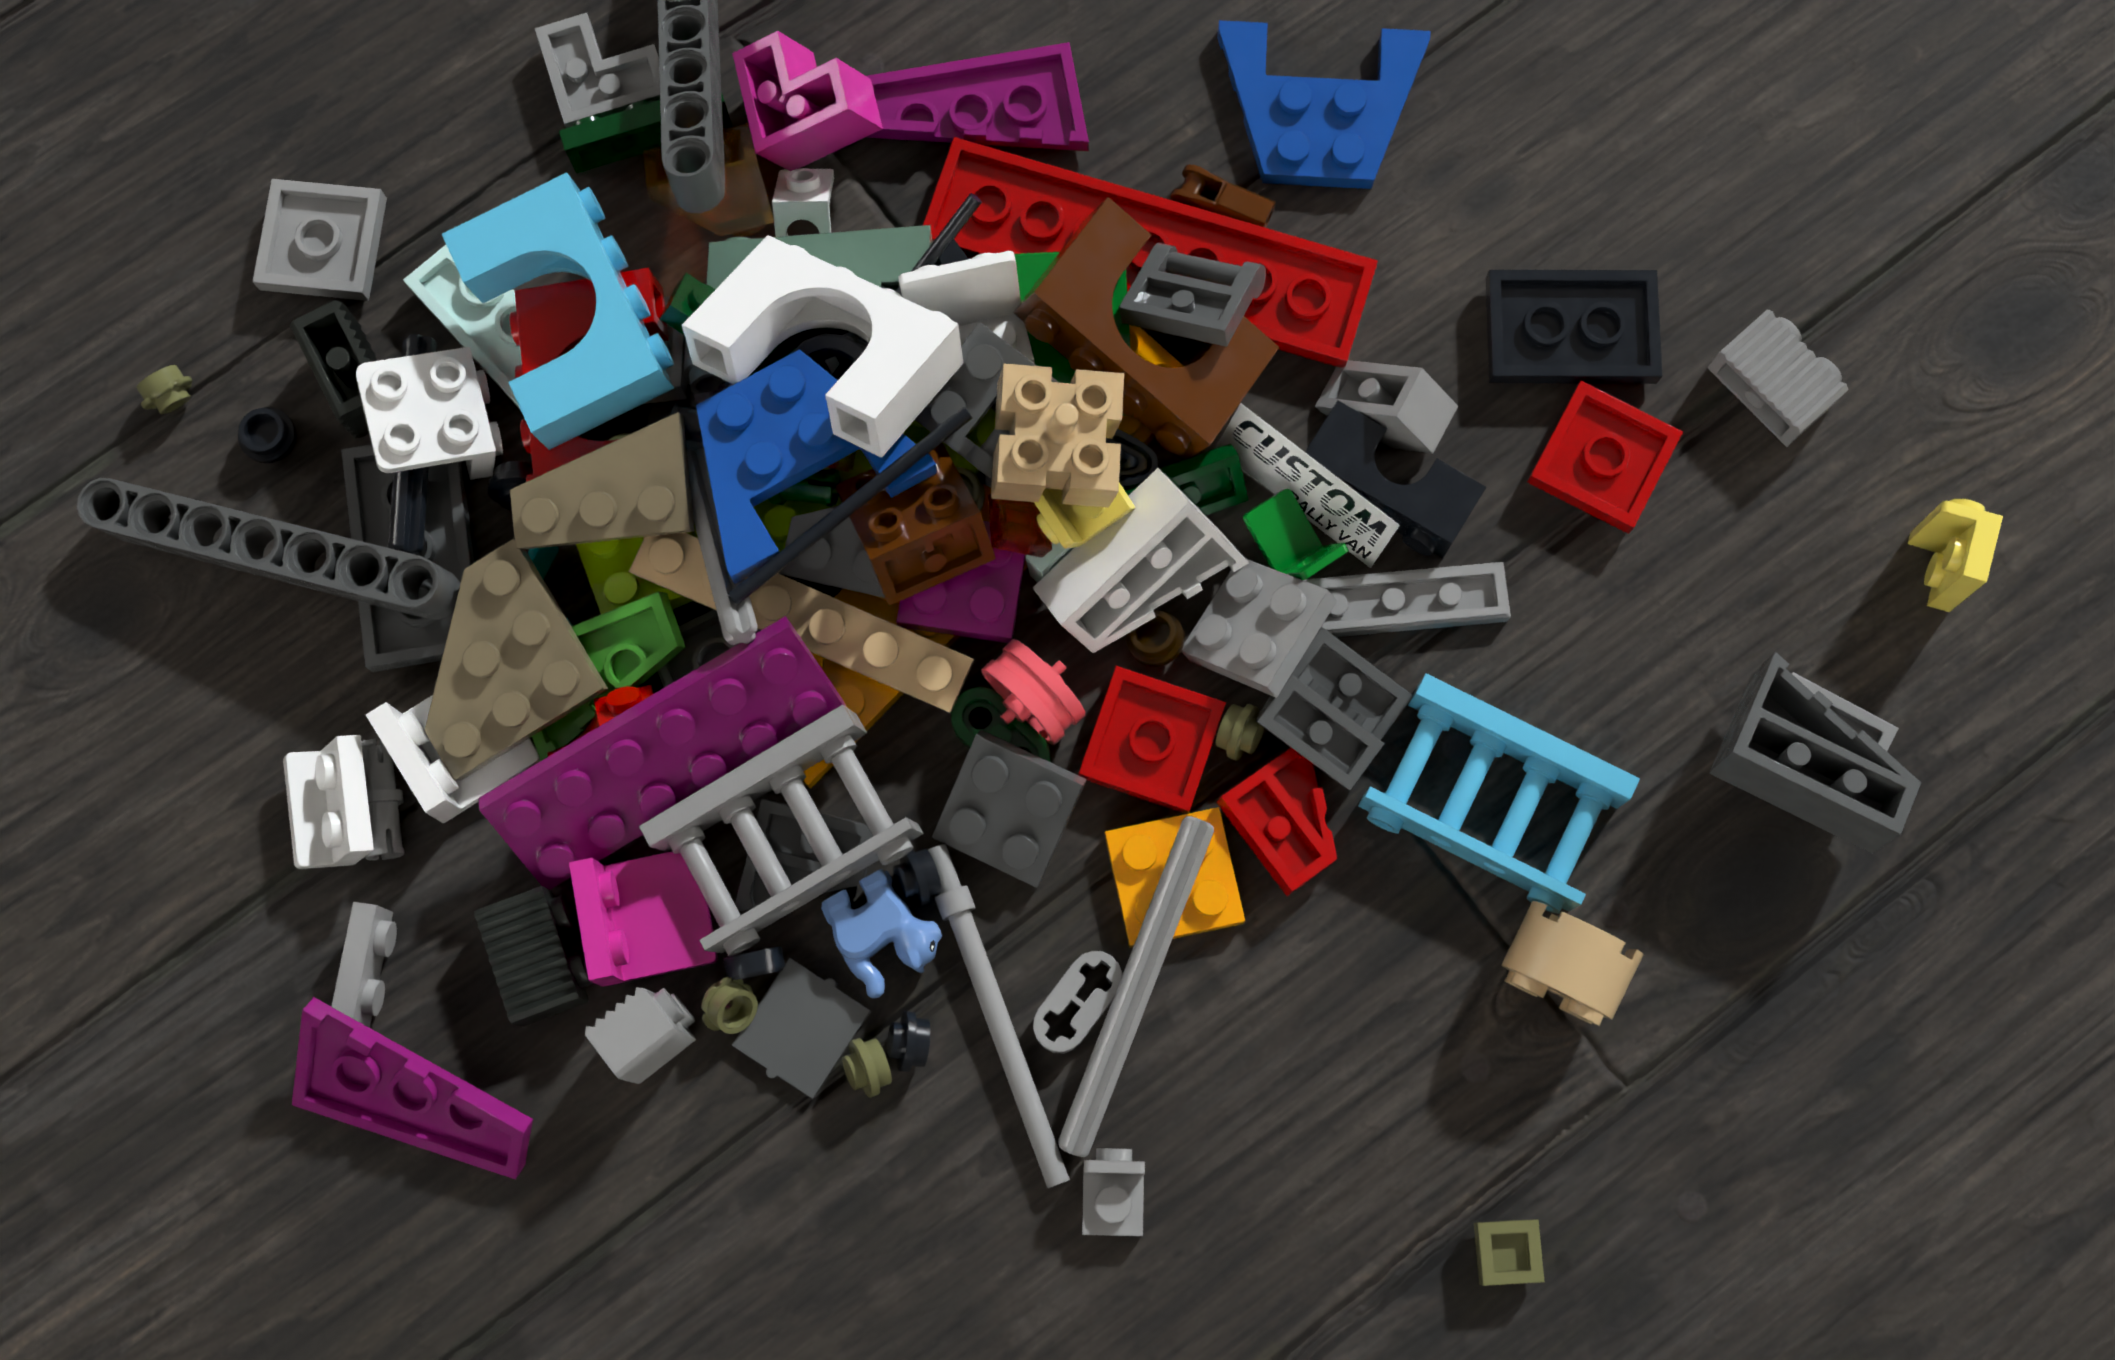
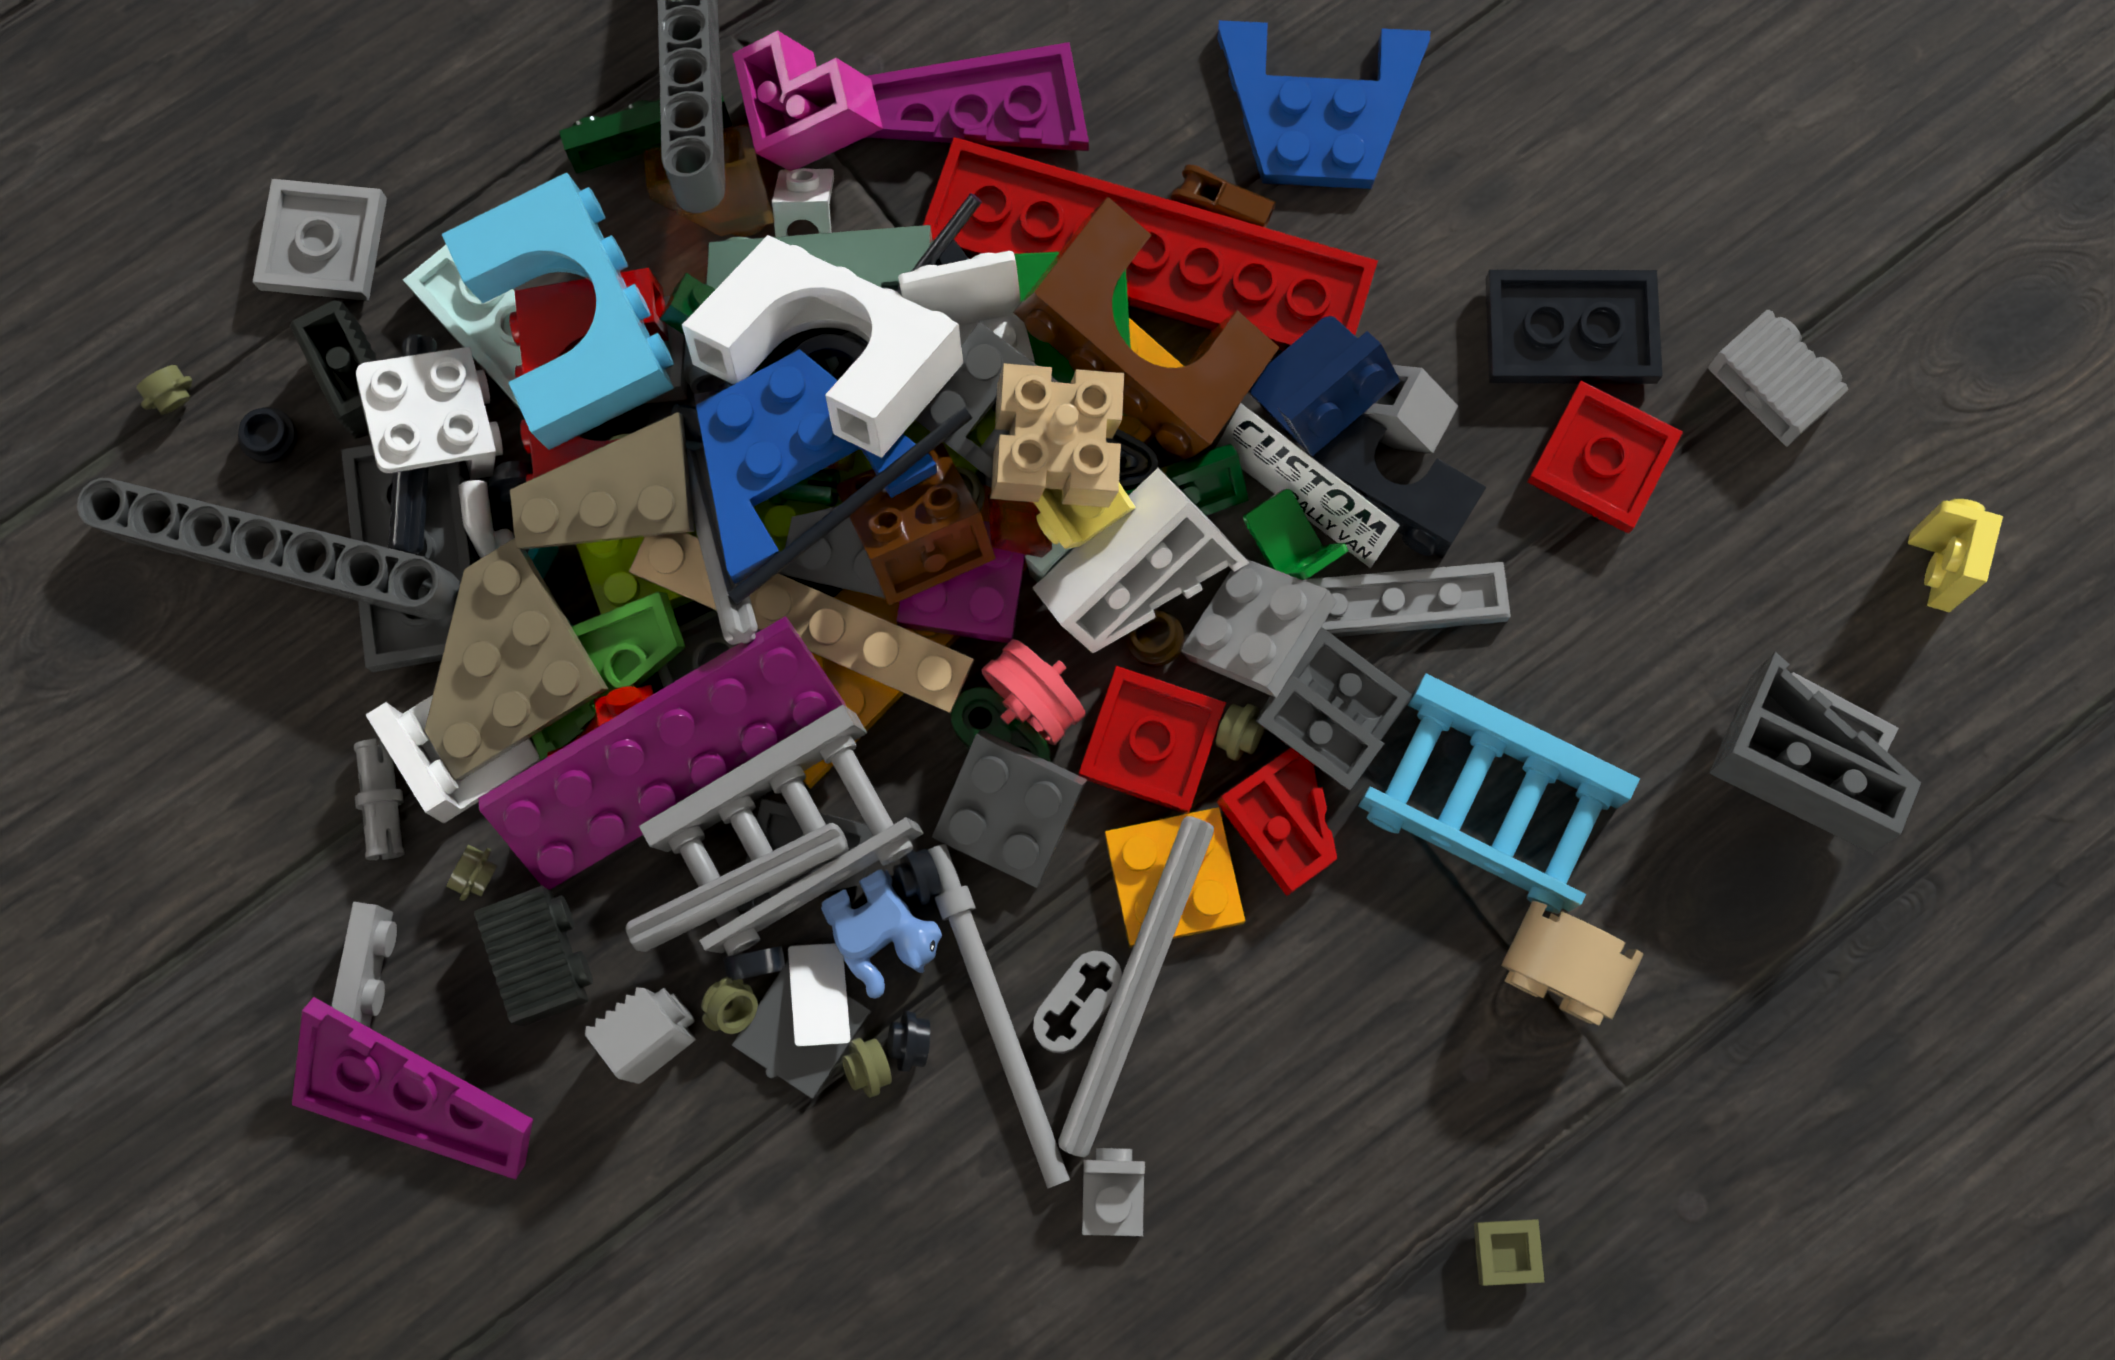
white bracket [283,735,374,869] -> none
light grey plate [535,13,660,128] -> none
dark pink bracket [569,851,718,987] -> none
dark grey plate [1119,243,1266,347] -> none
none -> olive plate [446,844,498,901]
none -> white arm [458,480,514,558]
none -> light grey axle [626,823,849,952]
none -> white sticker [788,943,850,1046]
none -> dark blue bracket [1249,316,1400,456]

